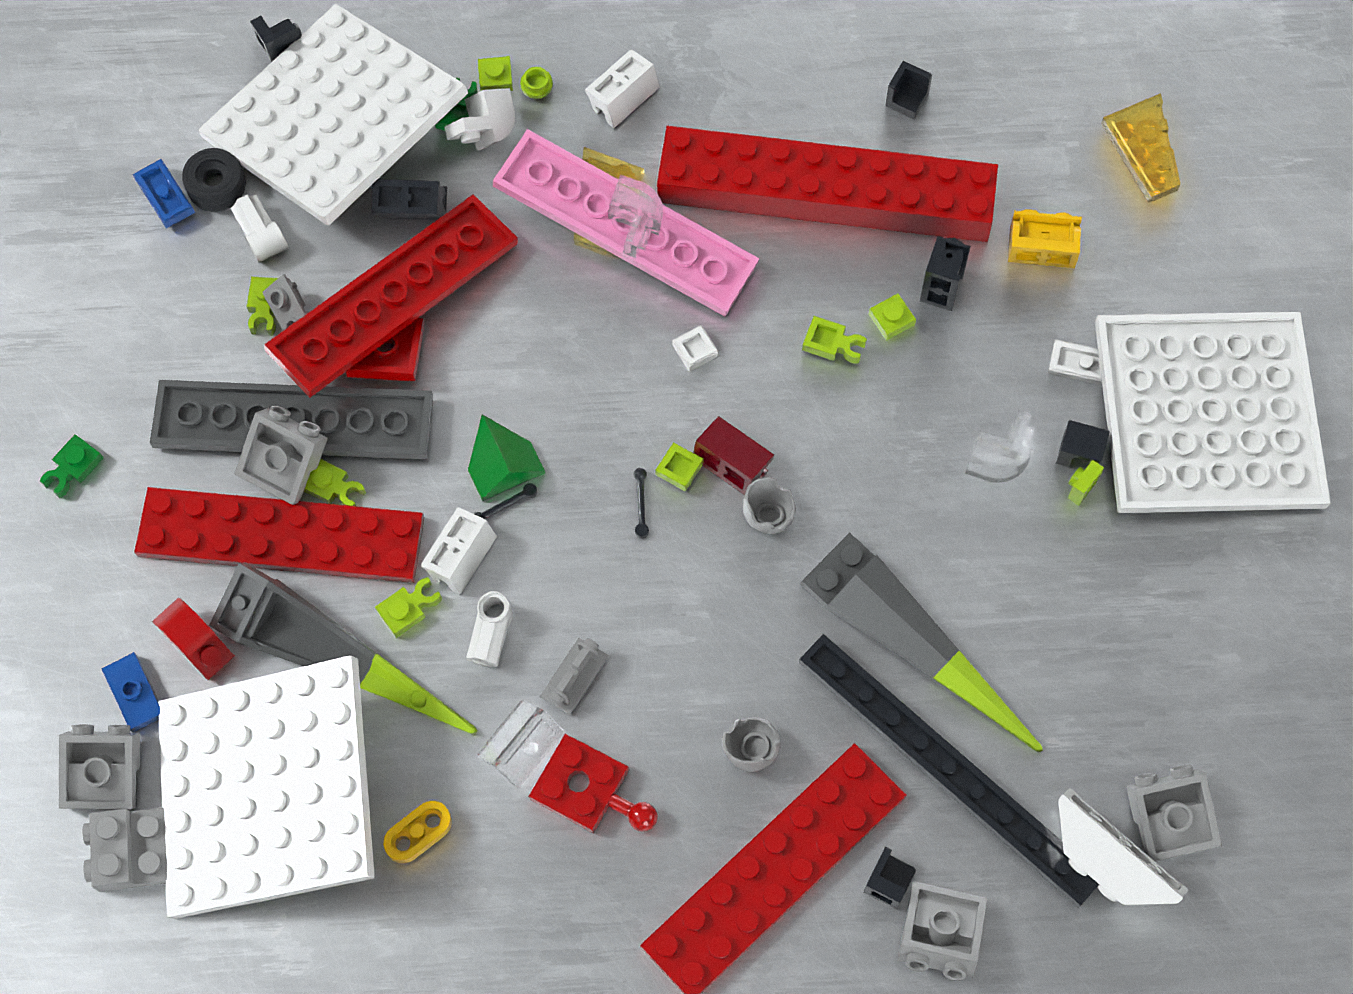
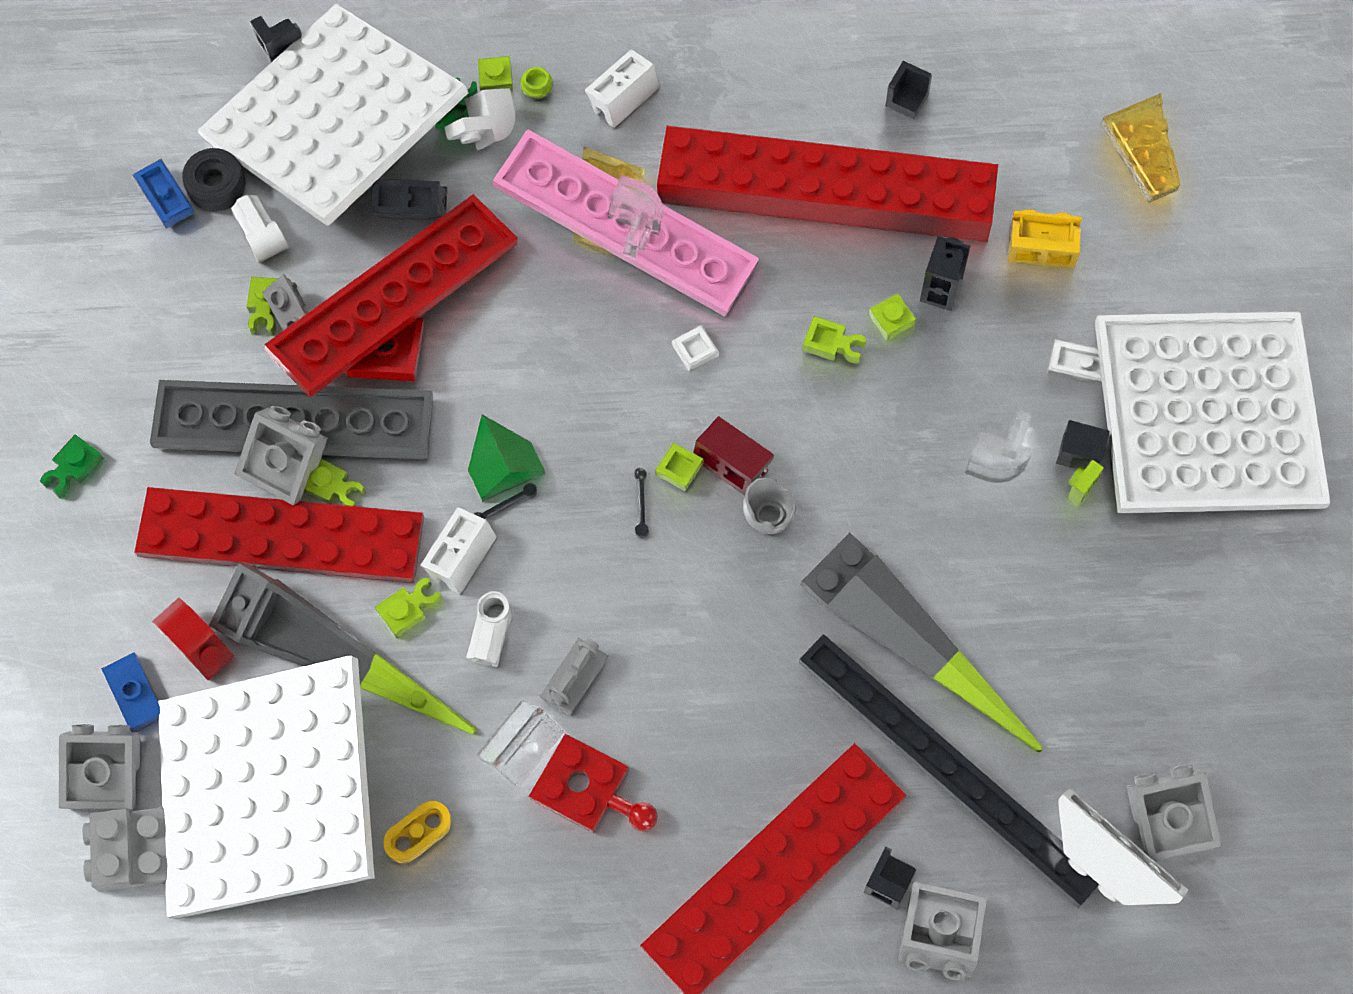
light grey hair [722,717,780,772] -> none

